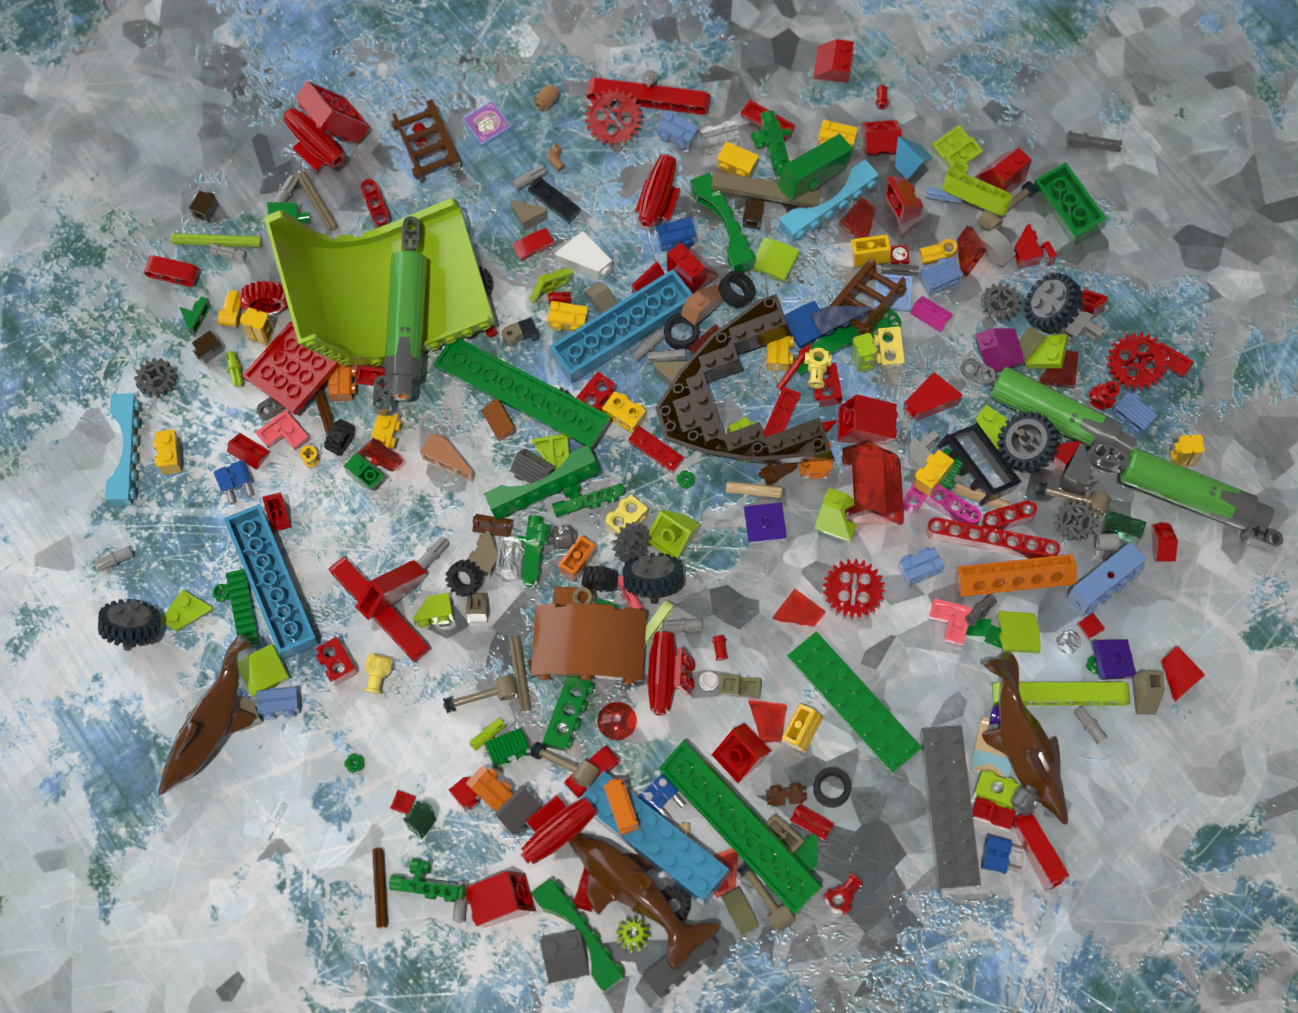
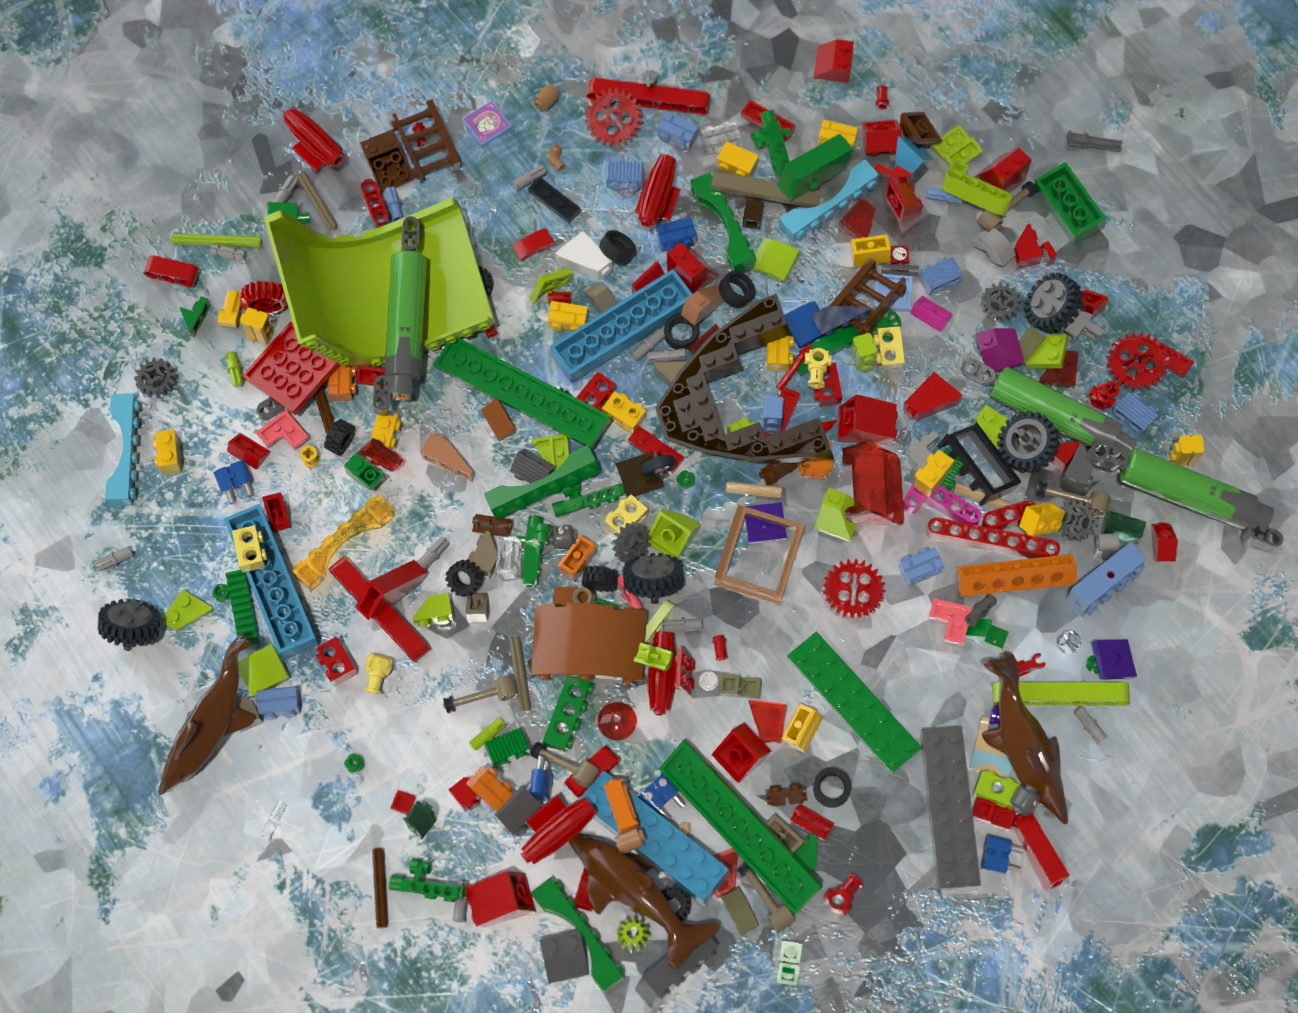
dark brown brick [189,190,219,223] -> none
dark brown brick [192,330,224,363] -> none
red slope [295,80,370,144] -> none
leg [502,317,539,347] -> none
dark tan slope [511,200,548,231] -> none
clear red wing [772,589,826,628] -> none
yellow piece [919,239,957,265] -> none
clear red wing [957,225,987,277] -> none
lime slope [997,611,1041,654] -> none
red tile [1077,613,1105,641] -> none
dark tan slope [1133,671,1165,715] -> none
red slope [1161,646,1205,702] -> none
none -> light yellow brick [232,525,267,573]
none -> clear yellow arch [292,494,396,593]
none -> reddish brown slope [359,129,414,193]
none -> medium blue axle [385,187,404,222]
none -> blue piece [529,756,553,801]
none -> black tyre [599,230,636,264]
none -> medium blue brick [606,161,644,191]
none -> dark brown plate [615,452,676,498]
none -> medium nougat brick [615,826,647,853]
none -> lime hips [634,642,673,671]
none -> medium nougat piece [714,505,806,606]
none -> medium blue brick [762,396,784,435]
none -> slope [776,940,802,986]
none -> red slope [874,163,915,181]
none -> reddish brown slope [900,112,942,144]
none -> red plate [1018,653,1046,677]
none -> yellow brick [1019,502,1065,537]

